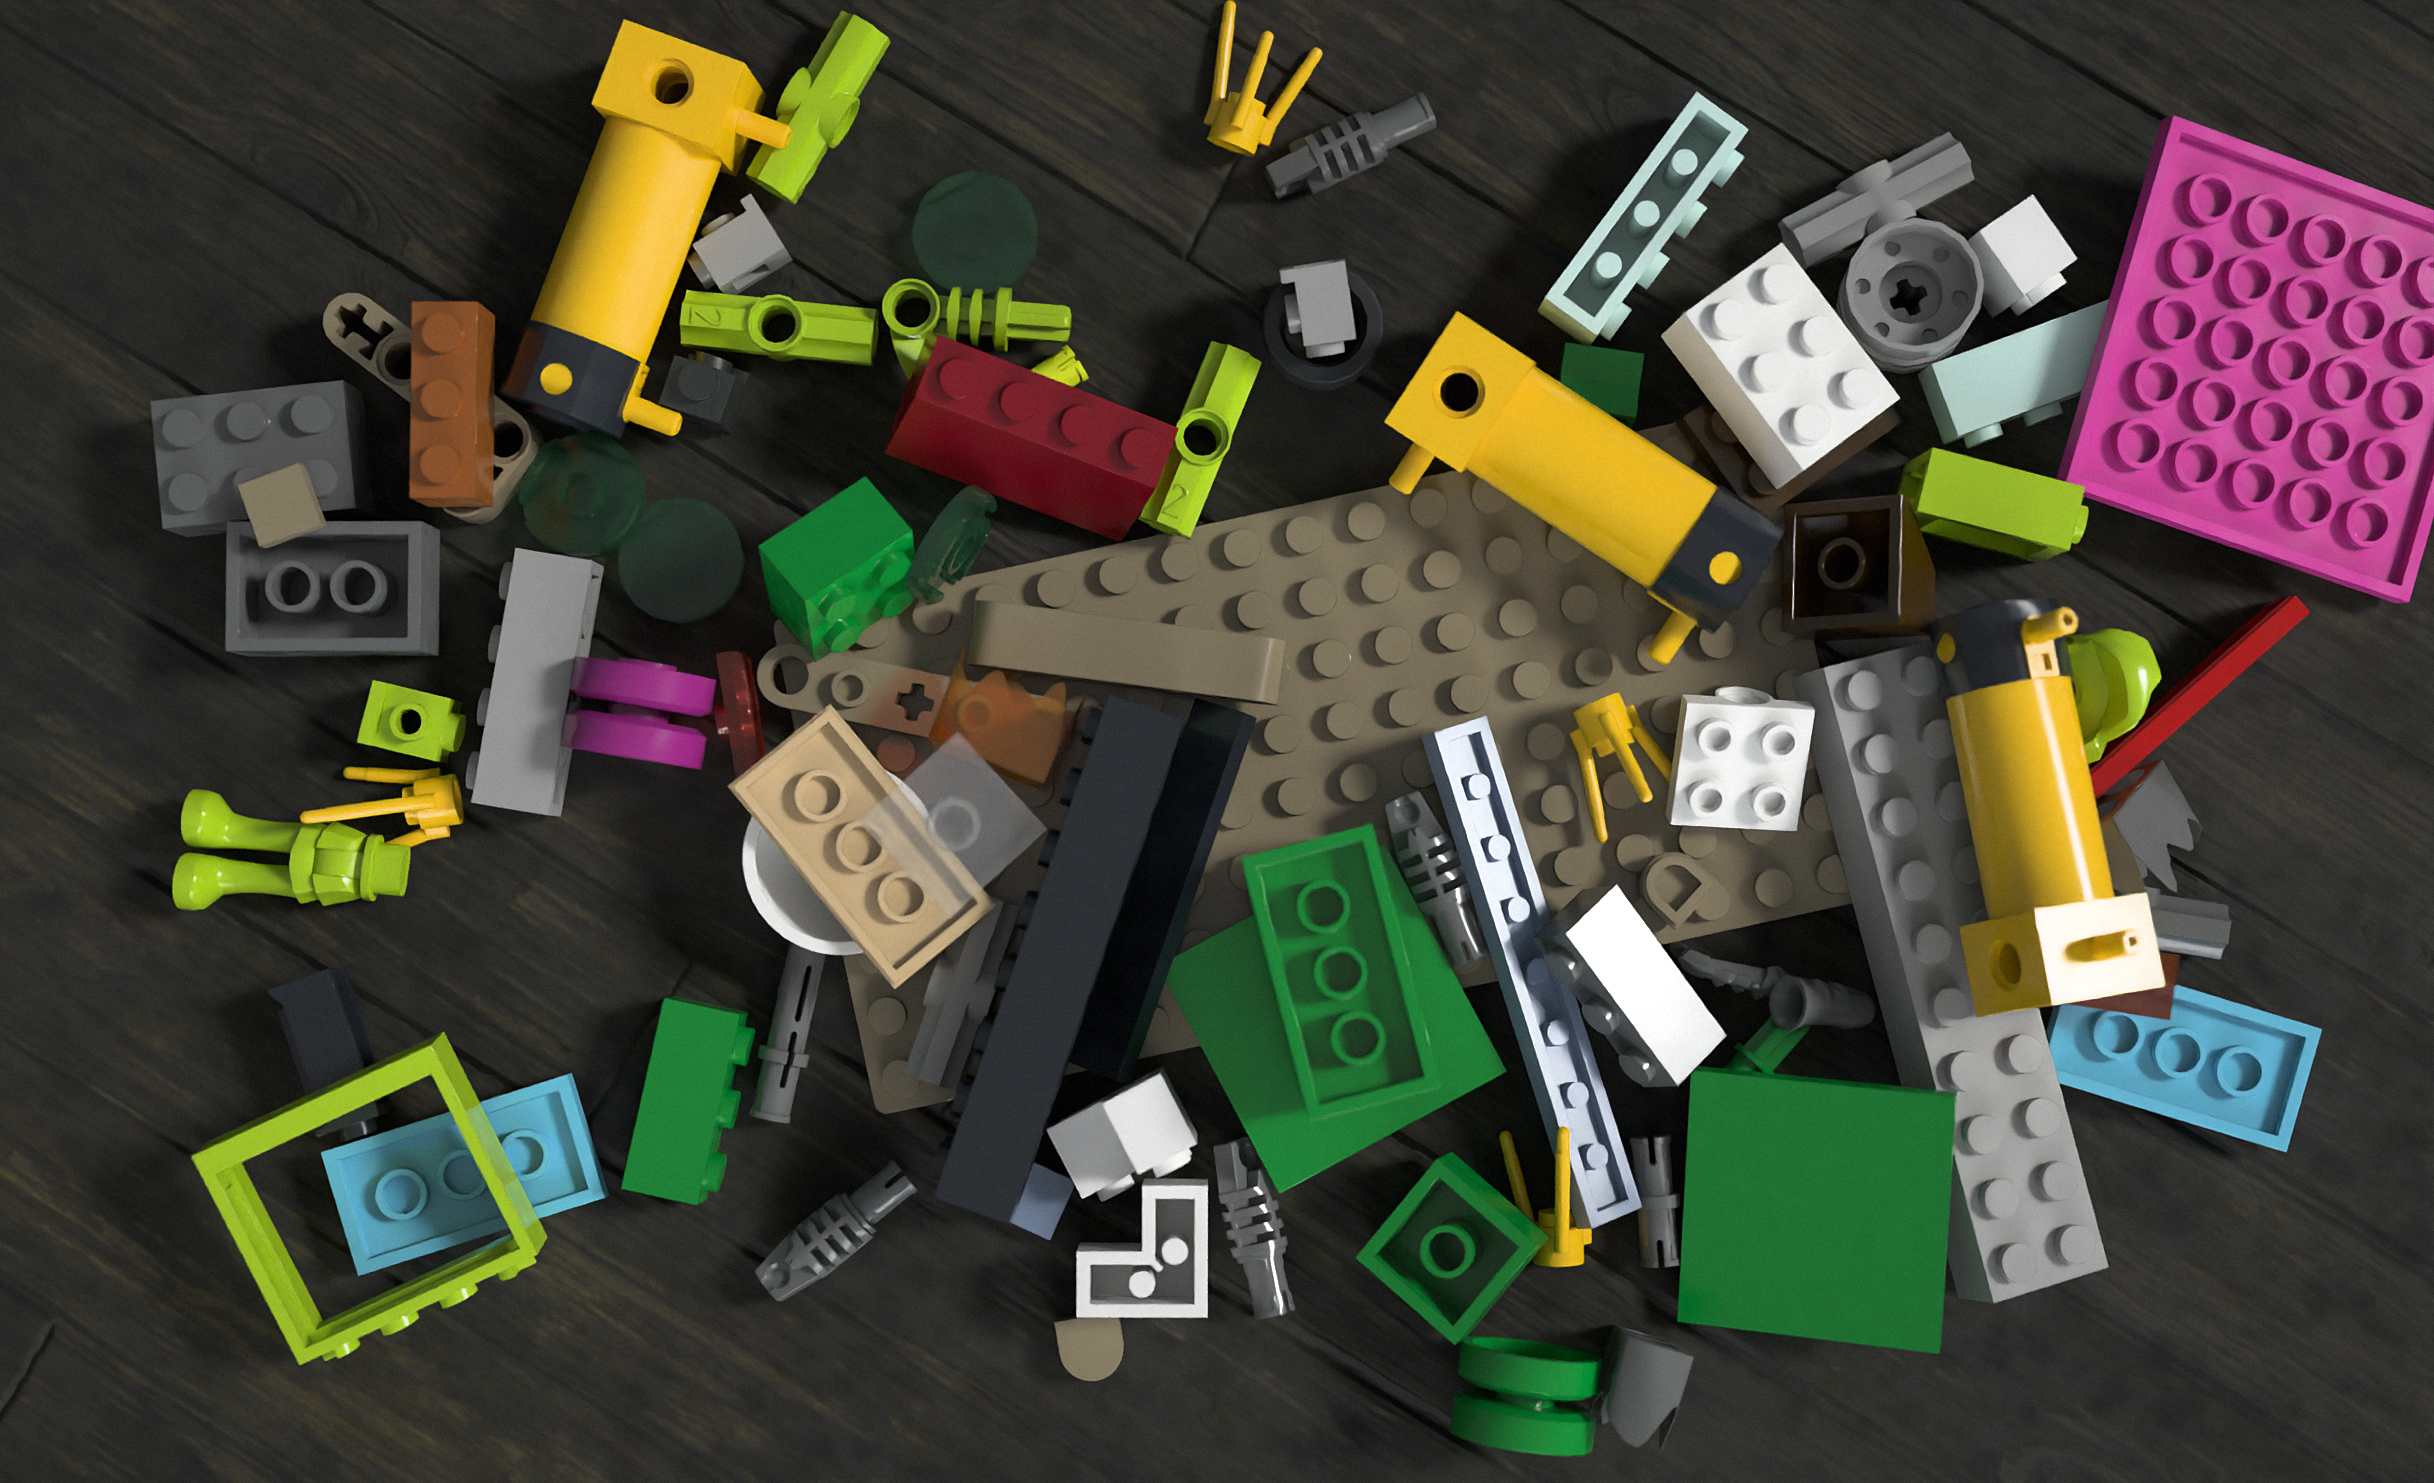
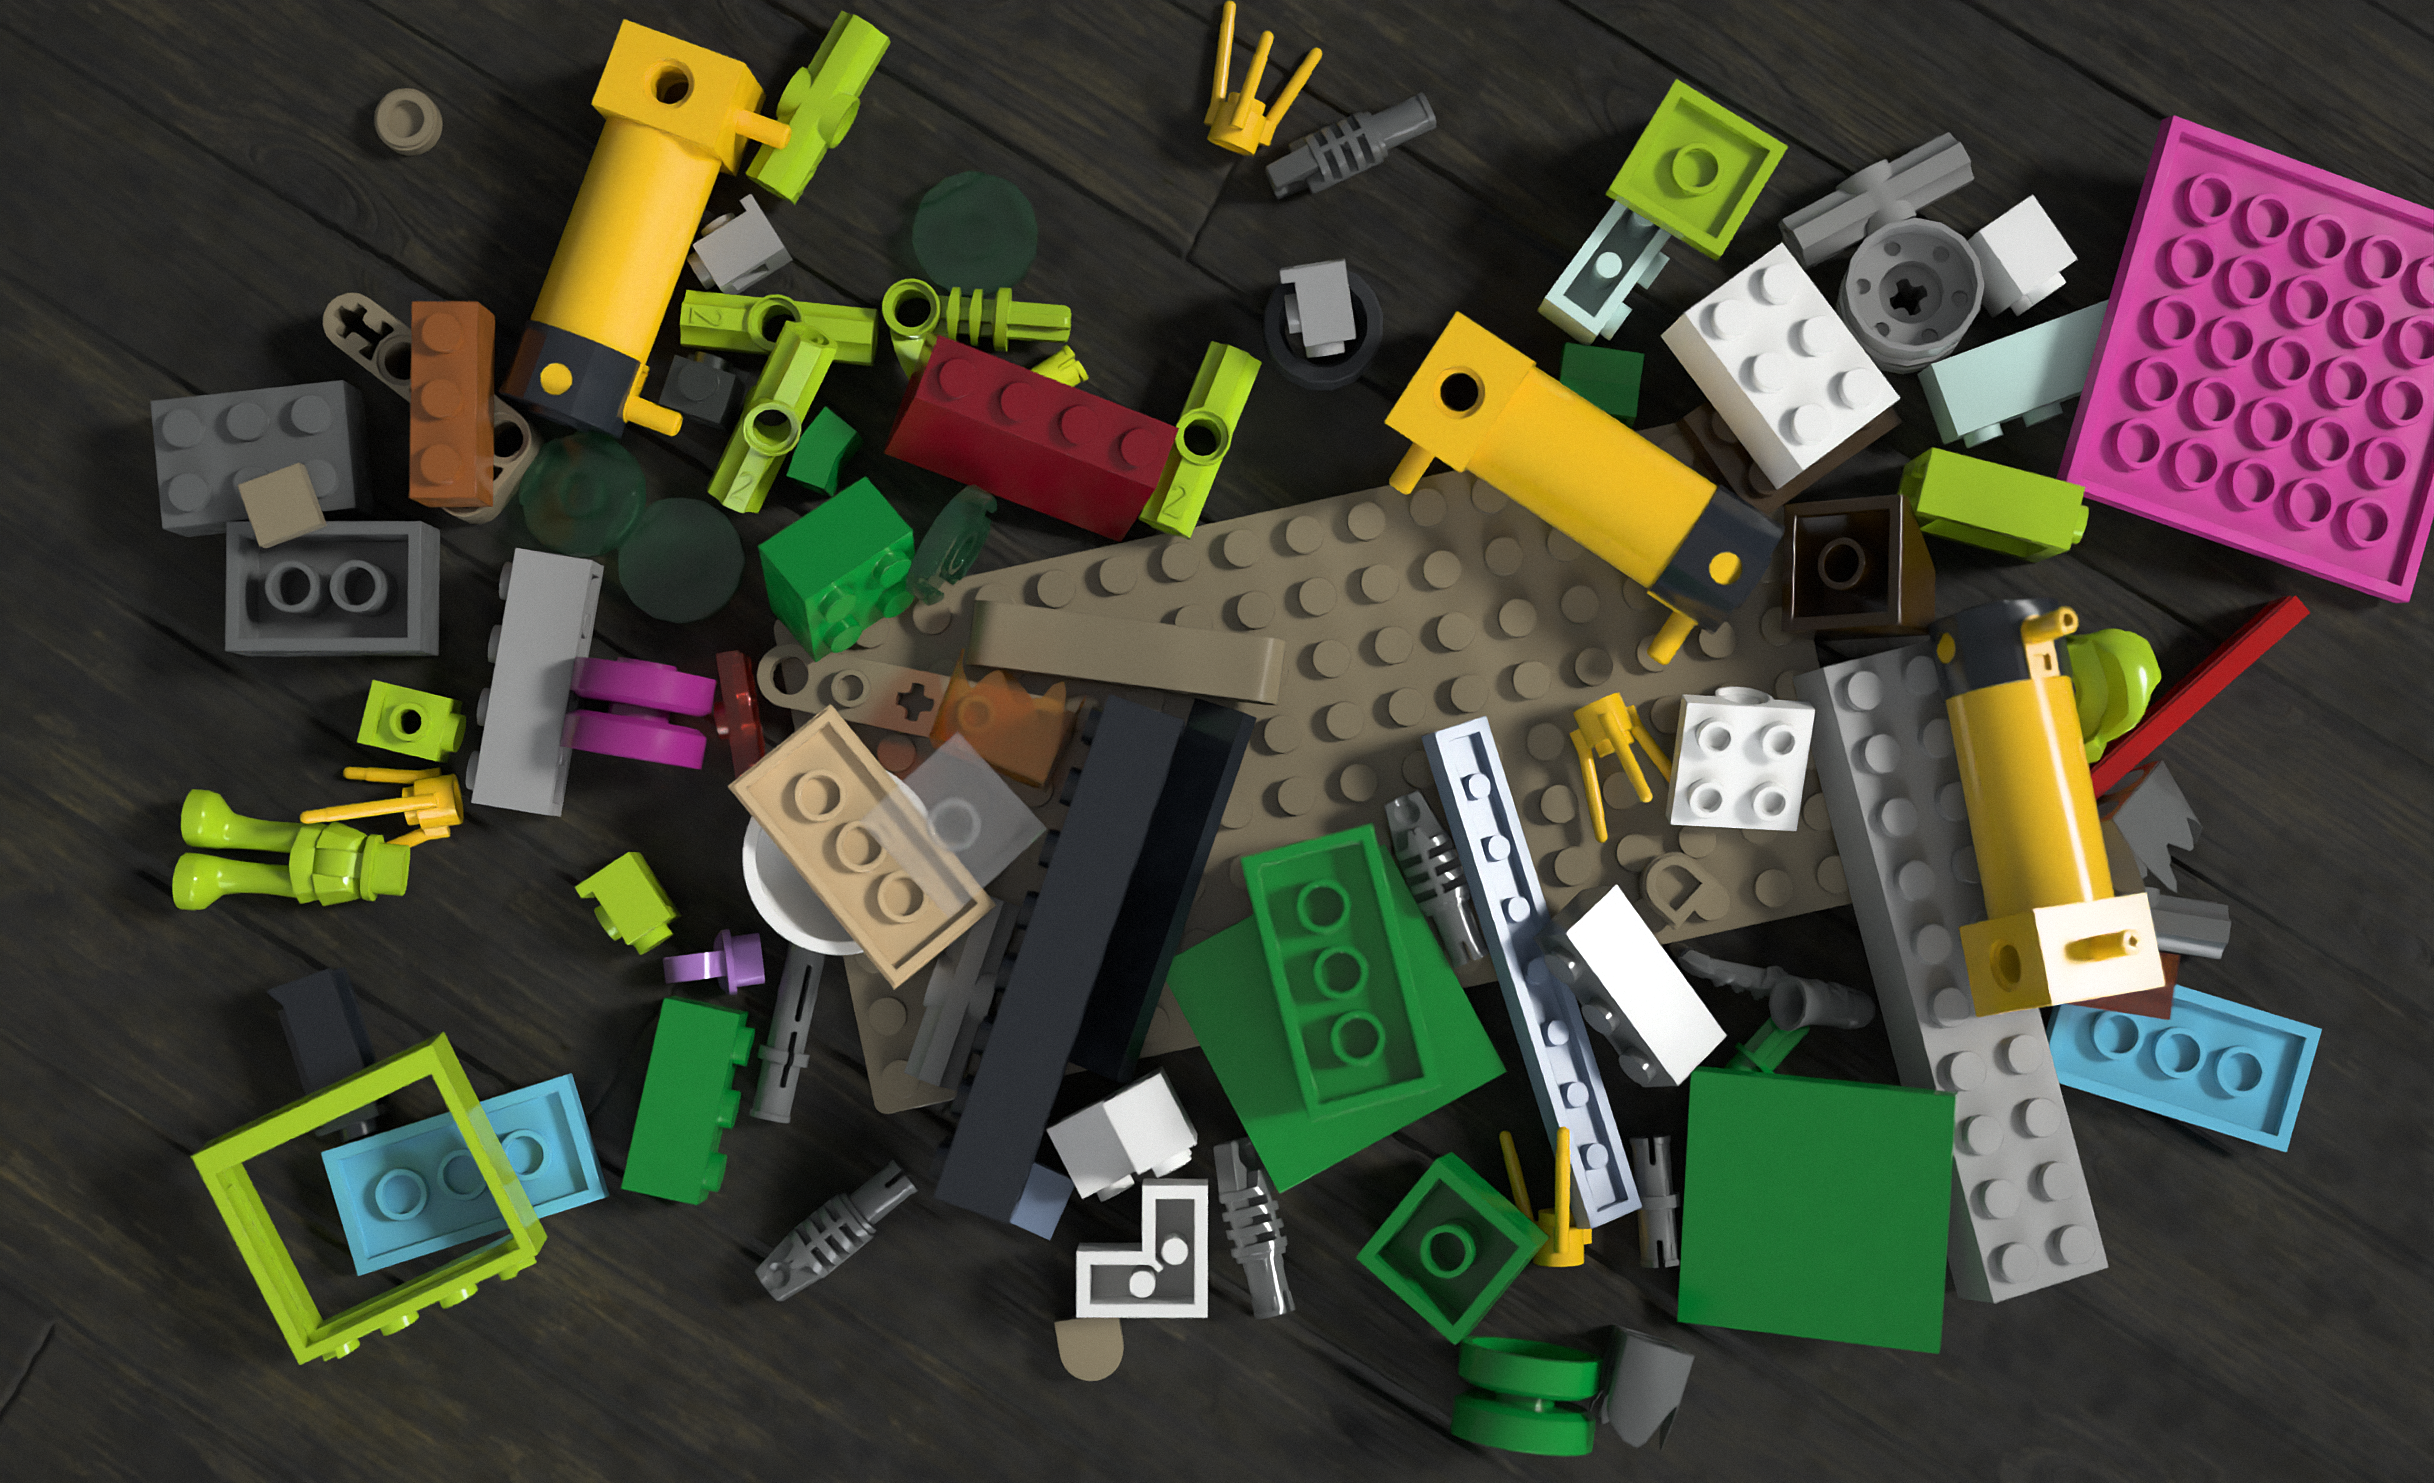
none -> dark tan tile [374,88,443,156]
none -> lime brick [575,852,681,955]
none -> medium lavender piece [663,929,765,996]
none -> lime piece [707,320,838,513]
none -> green piece [786,407,864,498]
none -> lime plate [1606,79,1788,262]

